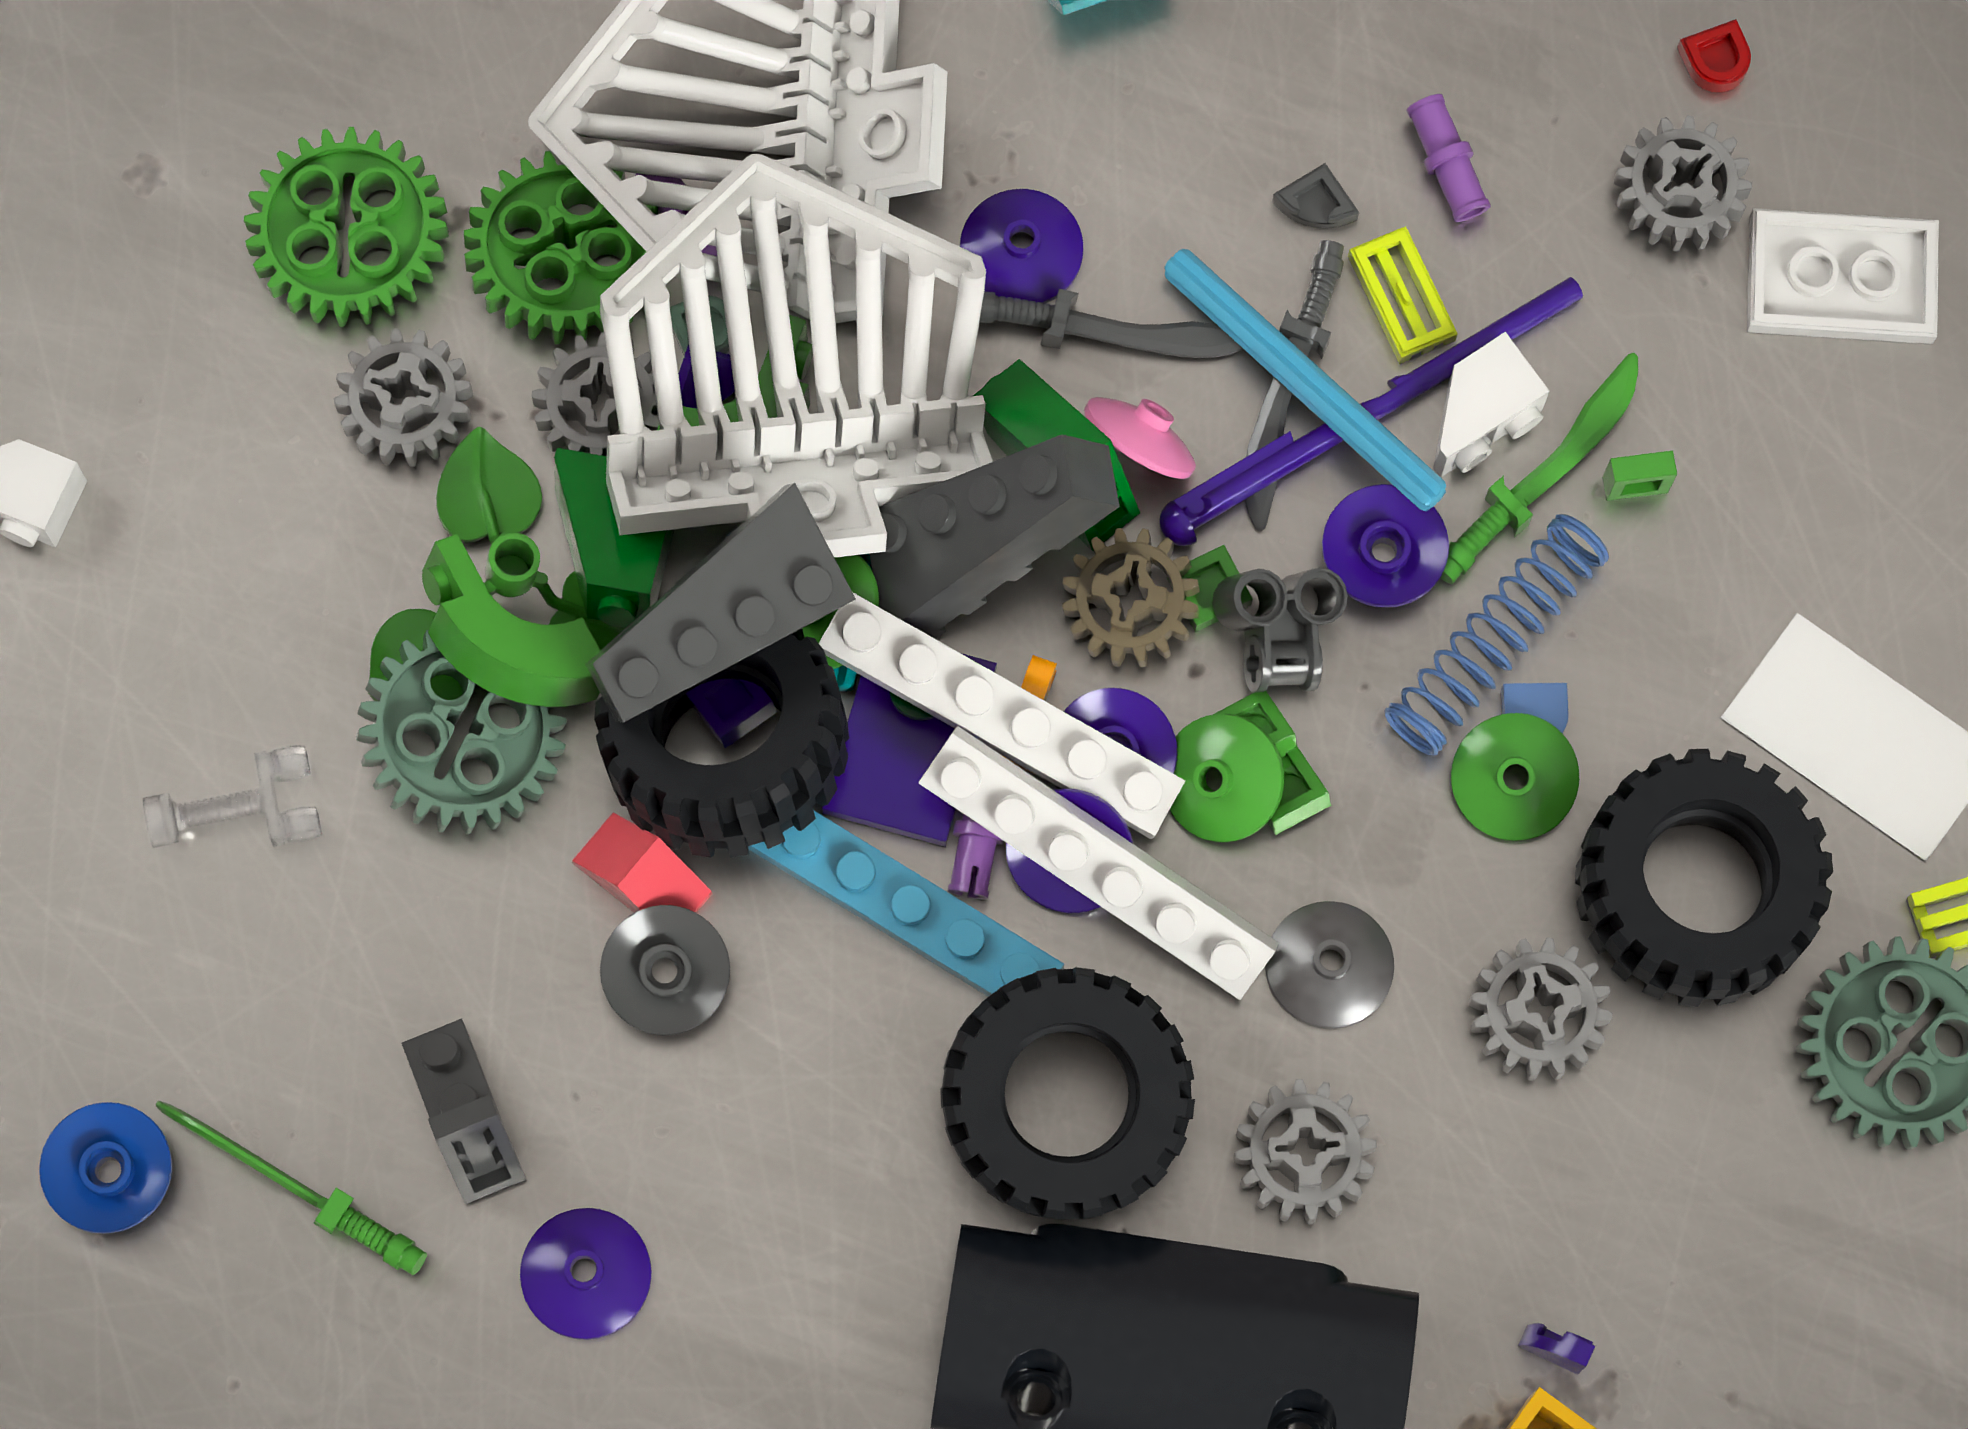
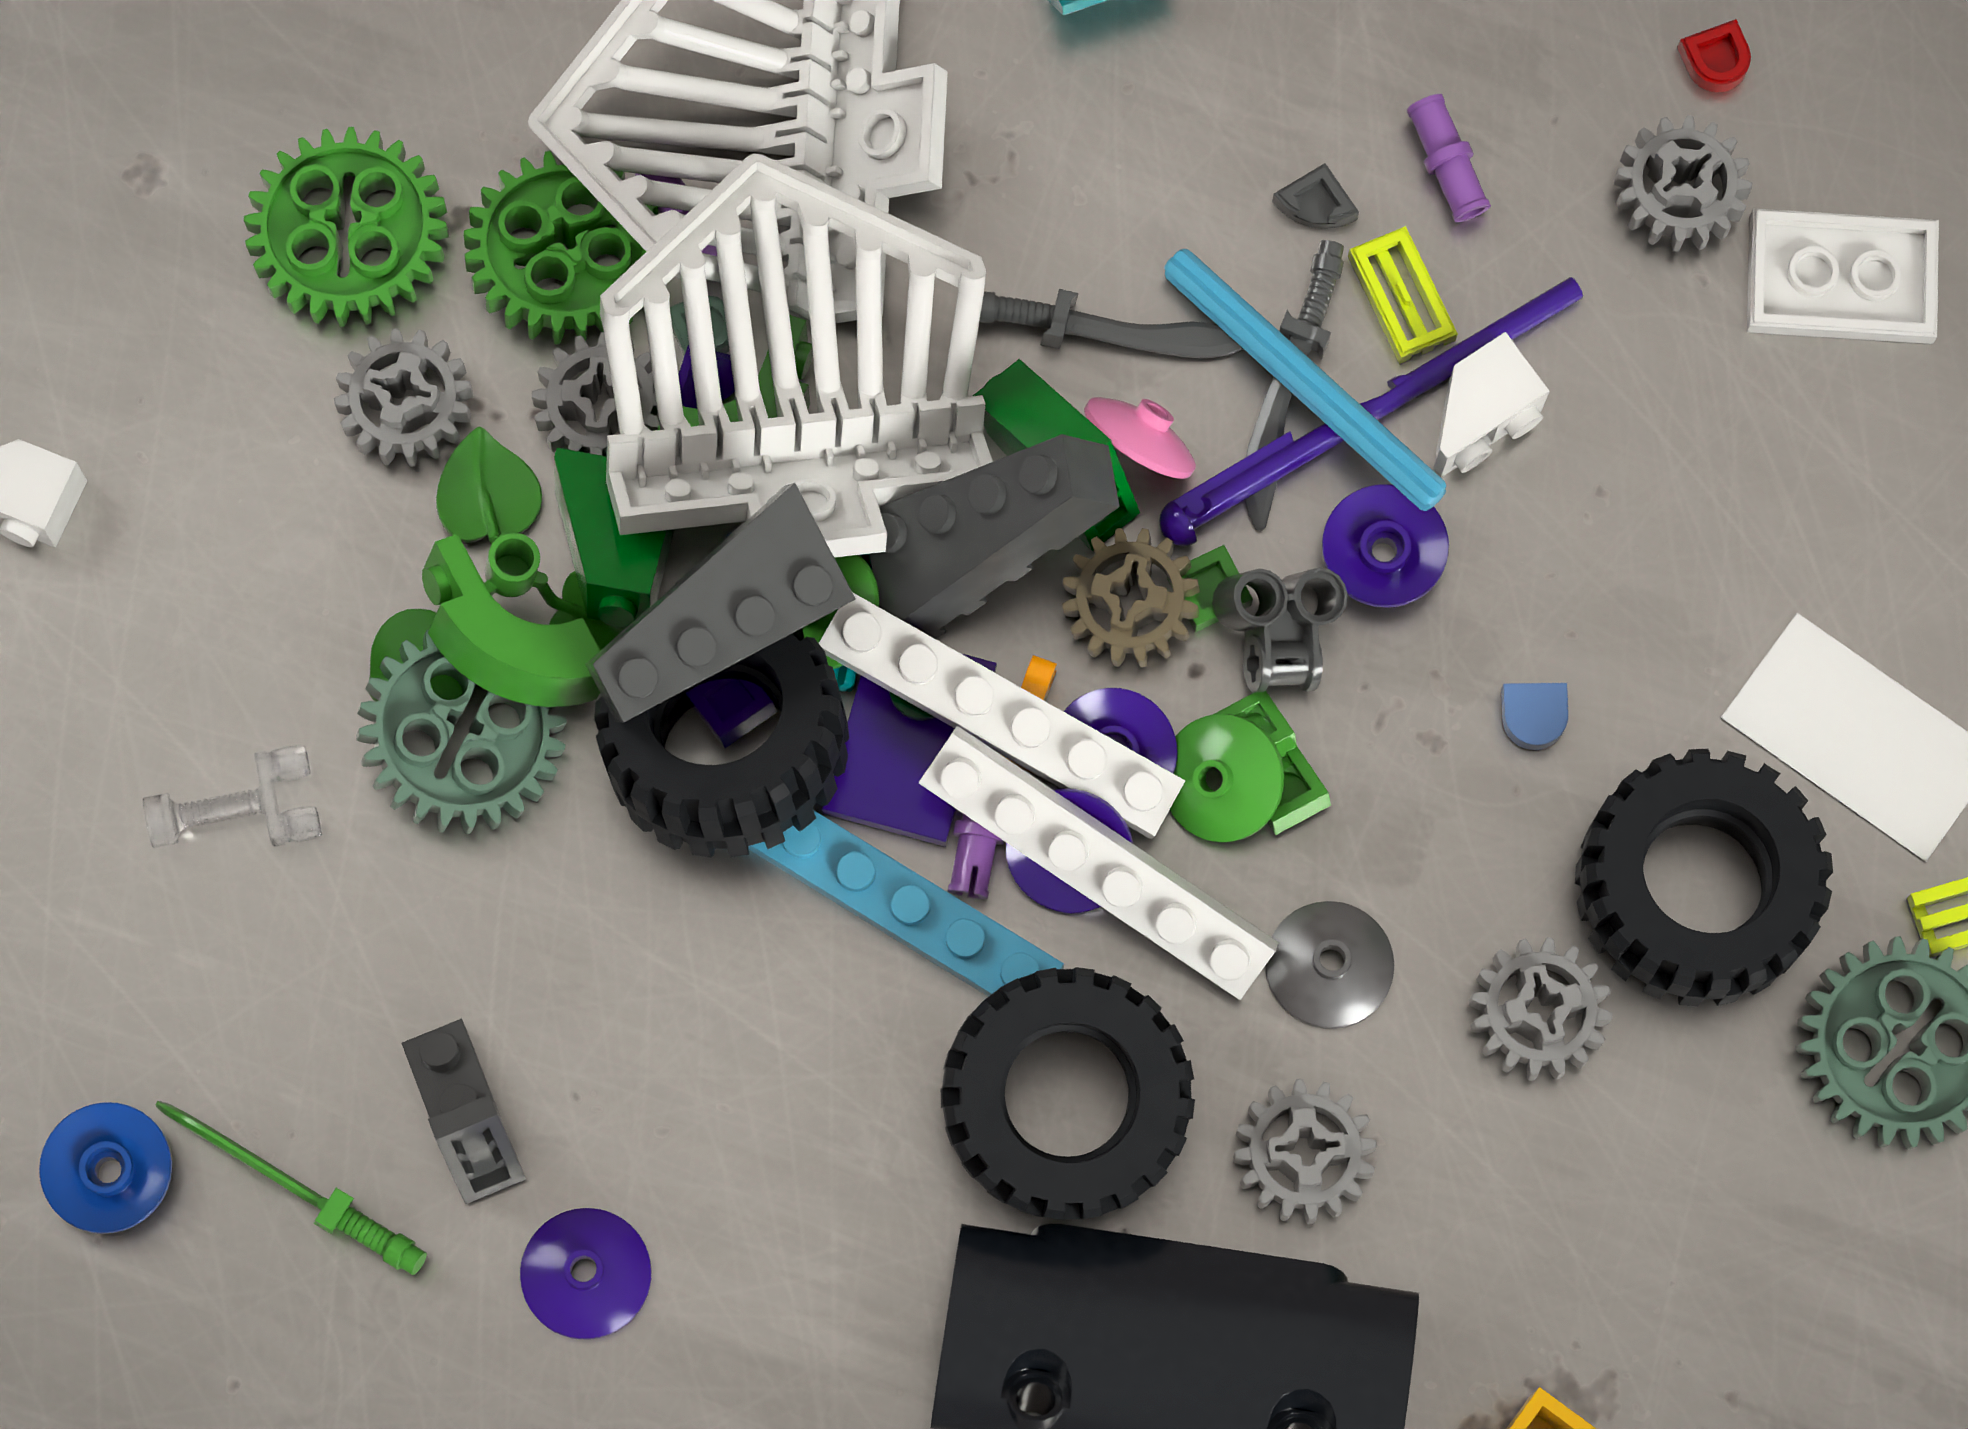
coral slope [572,812,712,913] -> none
dark grey dish [600,905,730,1035] -> none
dark purple dish [960,189,1083,304] -> none
medium blue piece [1384,514,1609,755] -> none
bright green sword [1440,353,1638,584] -> none
bright green dish [1451,713,1580,841] -> none
dark purple tile [1518,1323,1595,1375] -> none
bright green tile [1602,450,1677,501] -> none

